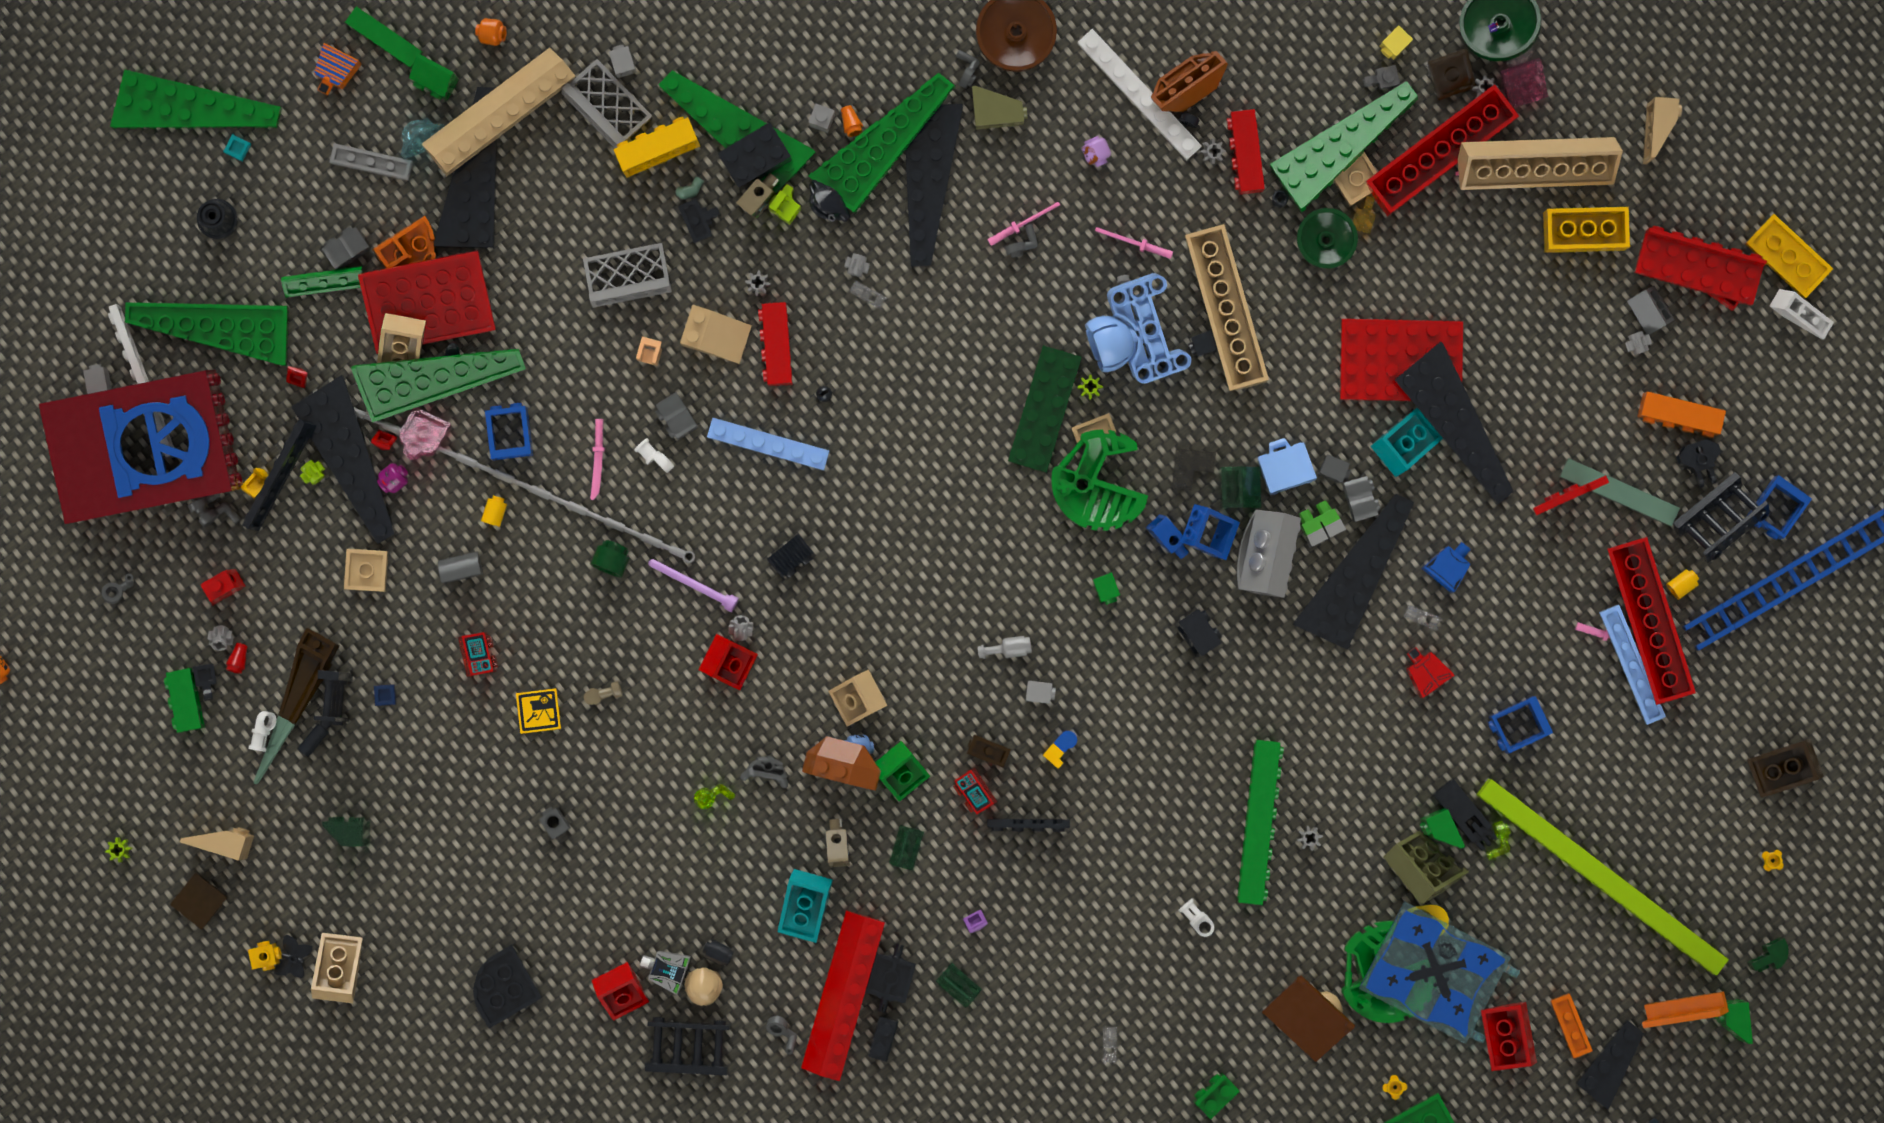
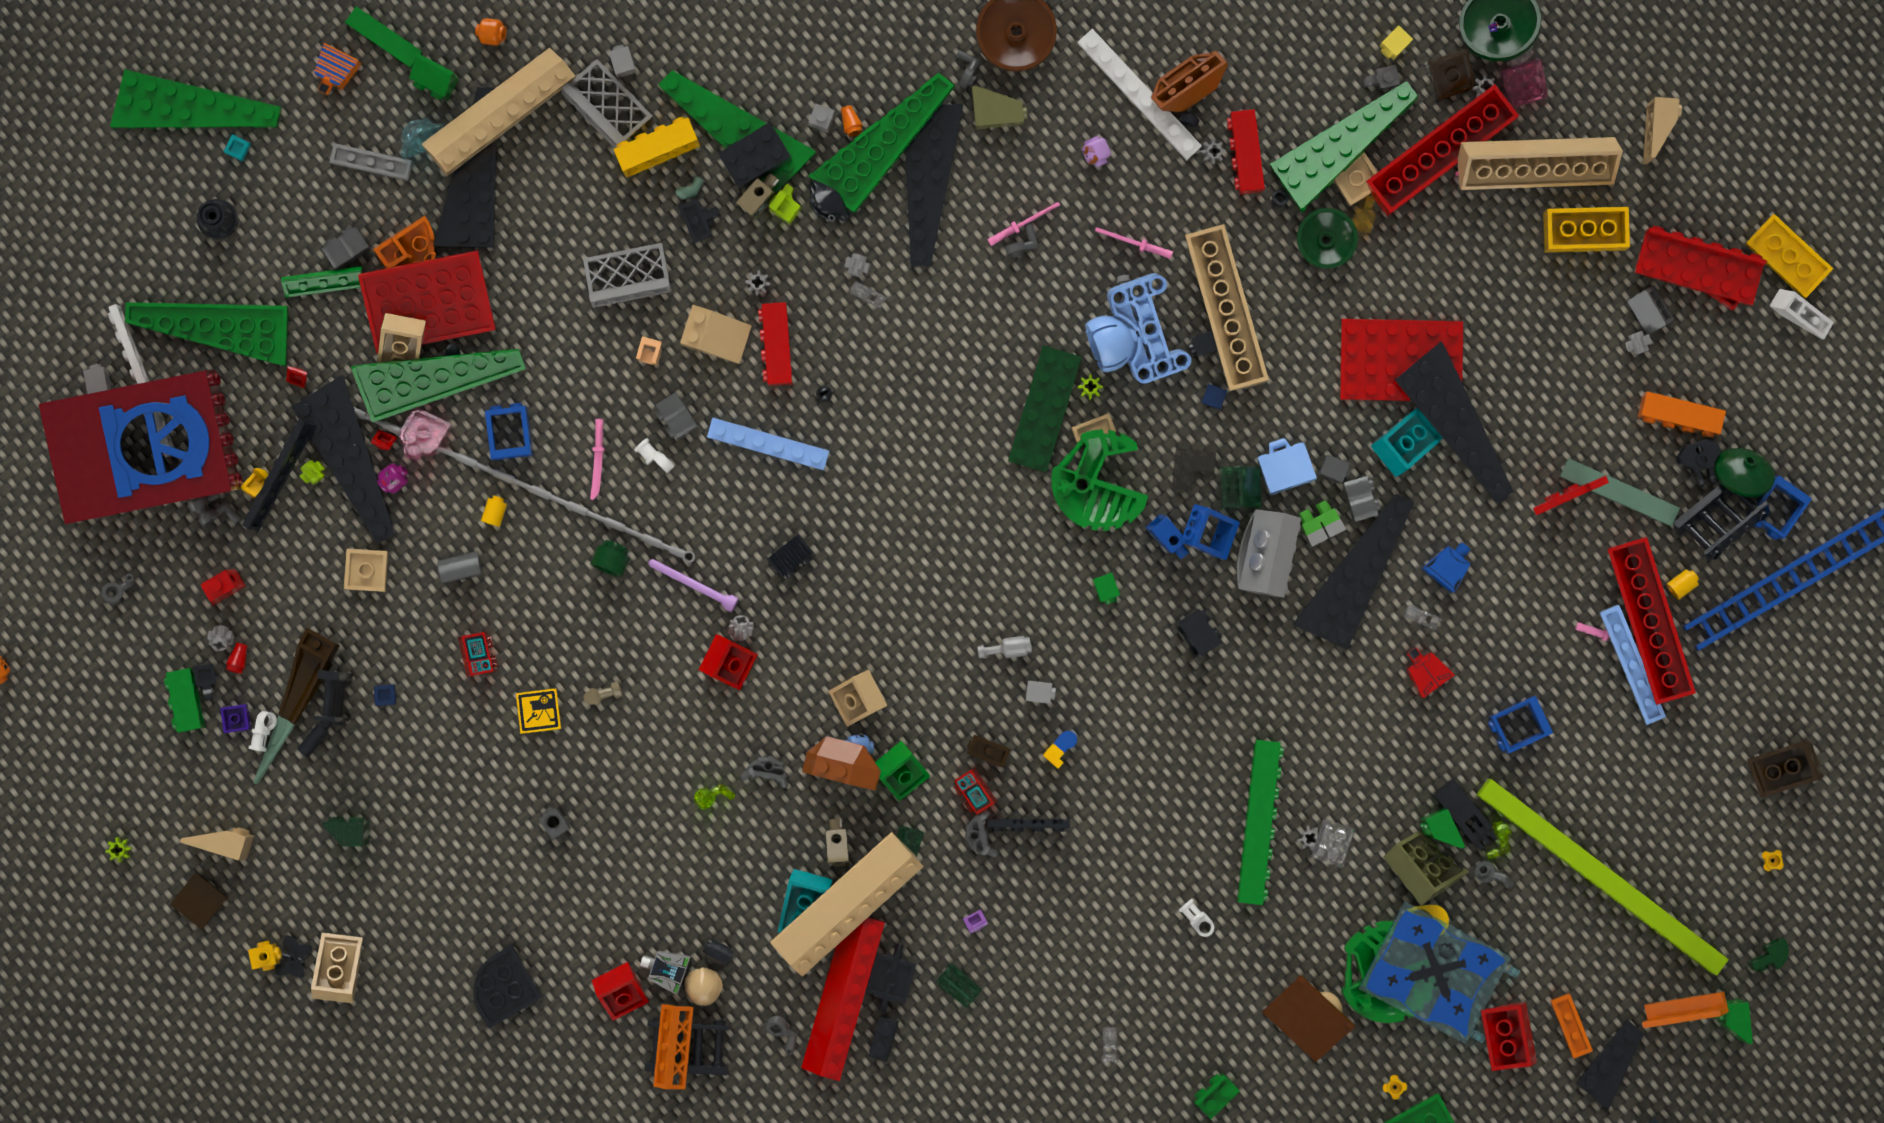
none -> dark purple piece [220,704,251,733]
none -> orange fence [653,1004,693,1089]
none -> tan slope [770,832,924,976]
none -> dark grey piece [965,809,998,858]
none -> dark blue tile [1201,384,1227,410]
none -> clear plate [1311,819,1355,868]
none -> dark grey plate [1475,861,1514,888]
none -> dark green dish [1714,448,1775,497]

